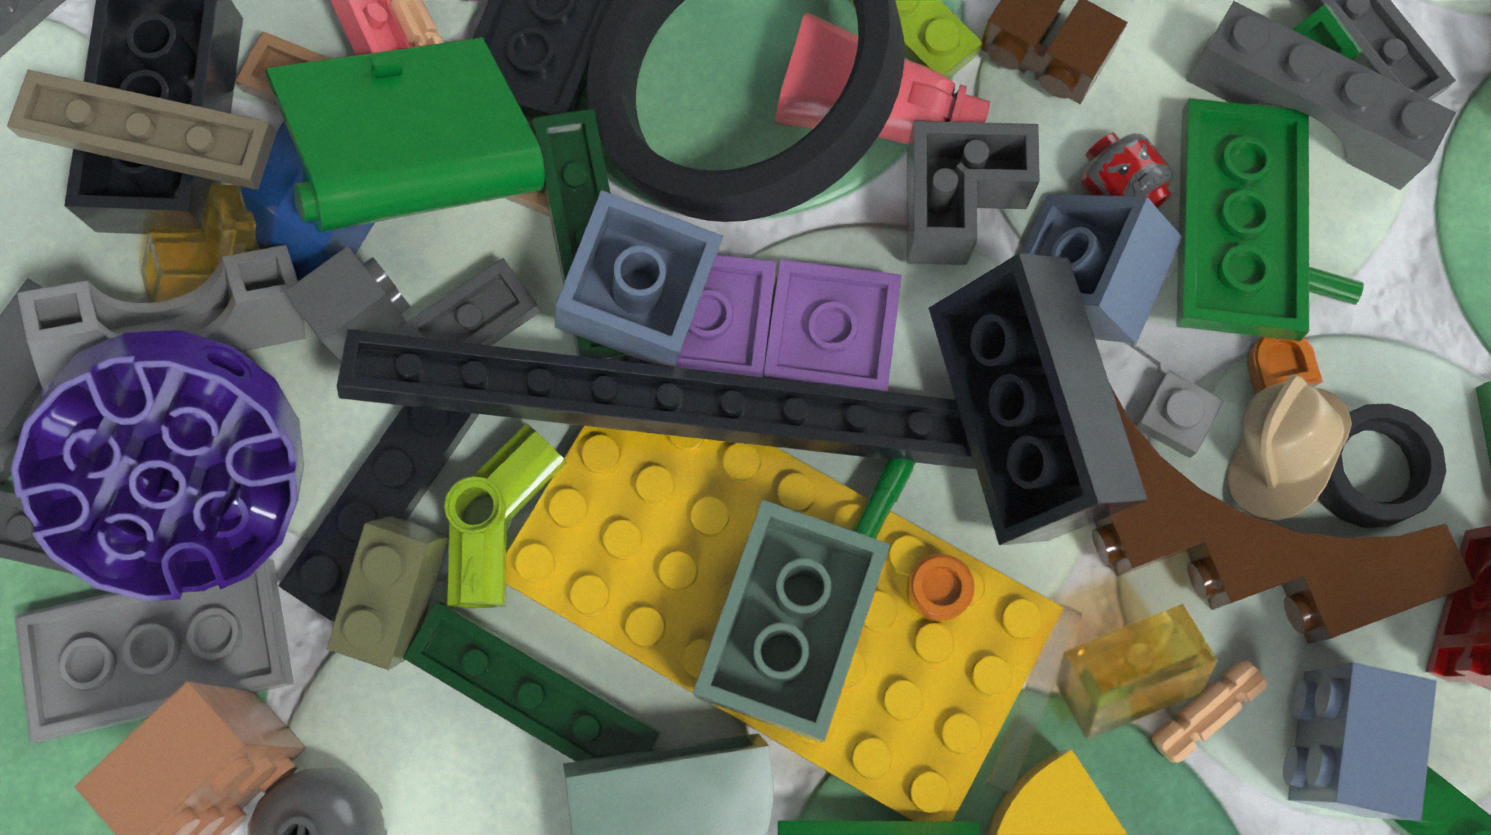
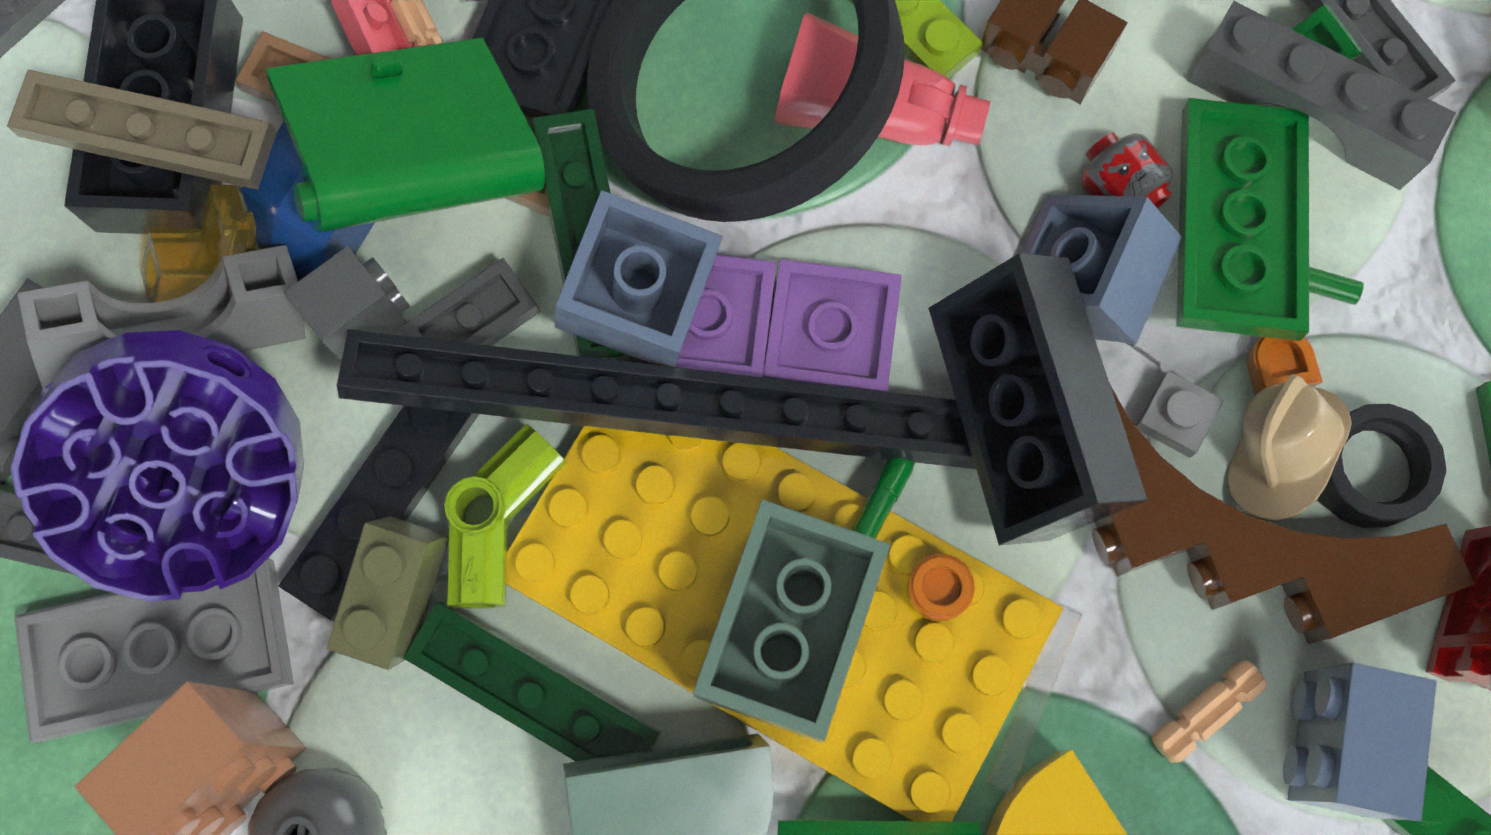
dark grey brick [907,121,1040,265] -> none
clear yellow brick [1056,604,1218,740] -> none

